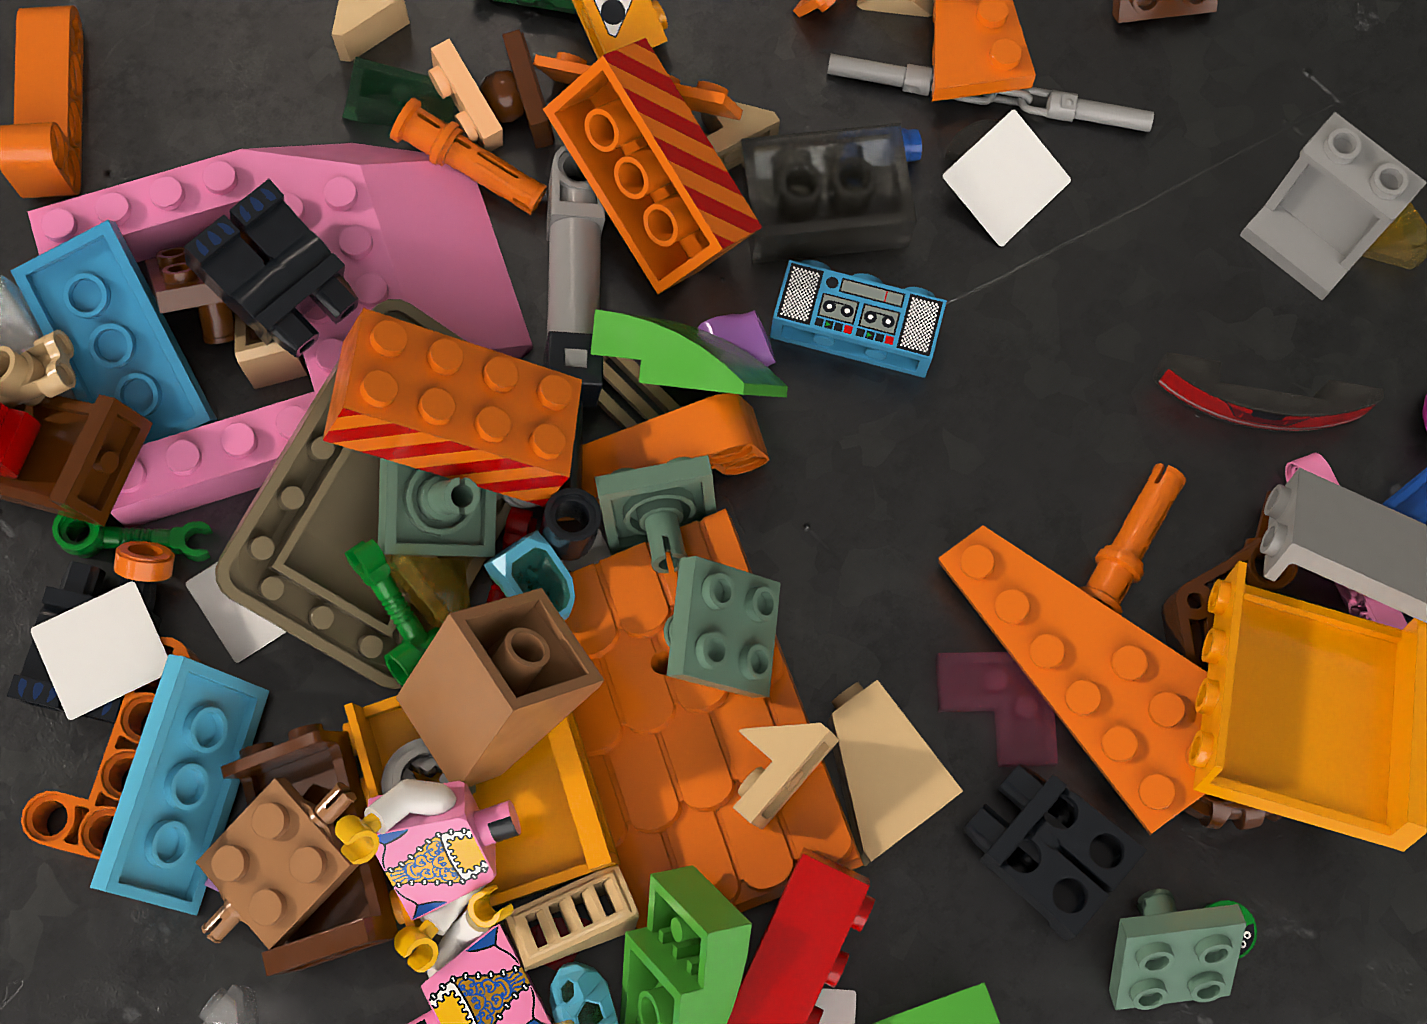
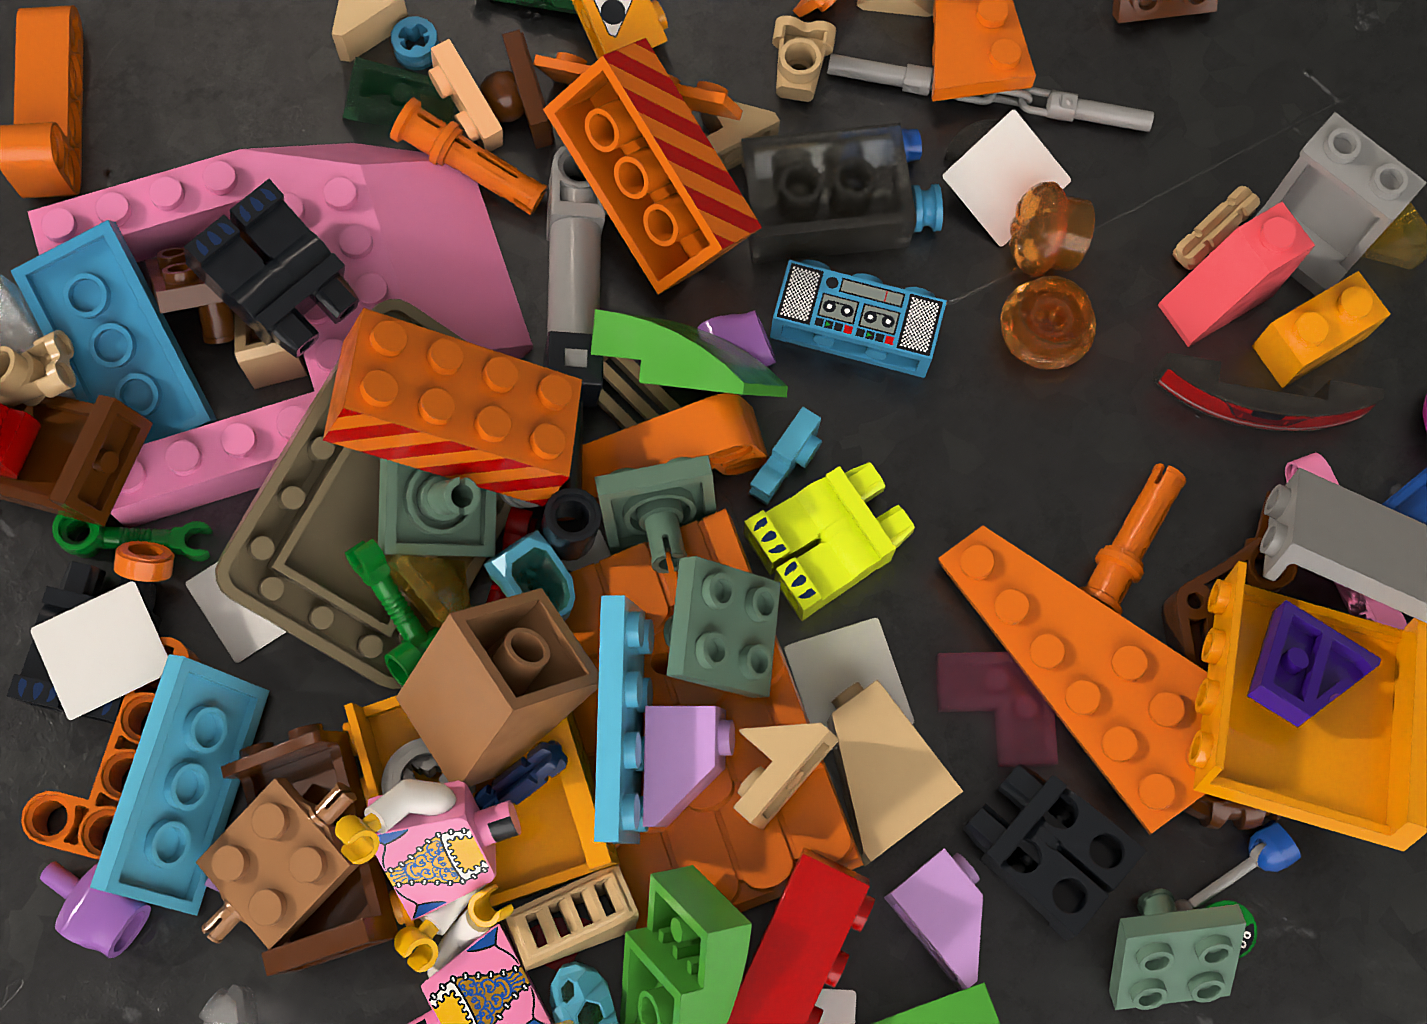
none -> medium lavender piece [40,861,151,958]
none -> dark azure bush [391,16,439,70]
none -> dark blue axle [474,740,568,810]
none -> medium azure plate [594,595,654,844]
none -> lavender slope [643,706,735,827]
none -> neon yellow hips [743,462,915,621]
none -> medium azure plate [749,407,822,505]
none -> tan plate [772,16,836,102]
none -> white sticker [784,618,914,750]
none -> lavender slope [884,848,983,990]
none -> dark azure bush [909,184,943,233]
none -> clear orange piece [1000,276,1096,370]
none -> clear orange piece [1009,181,1095,277]
none -> coral slope [1158,201,1315,347]
none -> tan axle [1173,186,1260,270]
none -> hinge [1174,820,1301,911]
none -> dark purple wing [1247,600,1381,727]
none -> light orange brick [1252,271,1391,389]

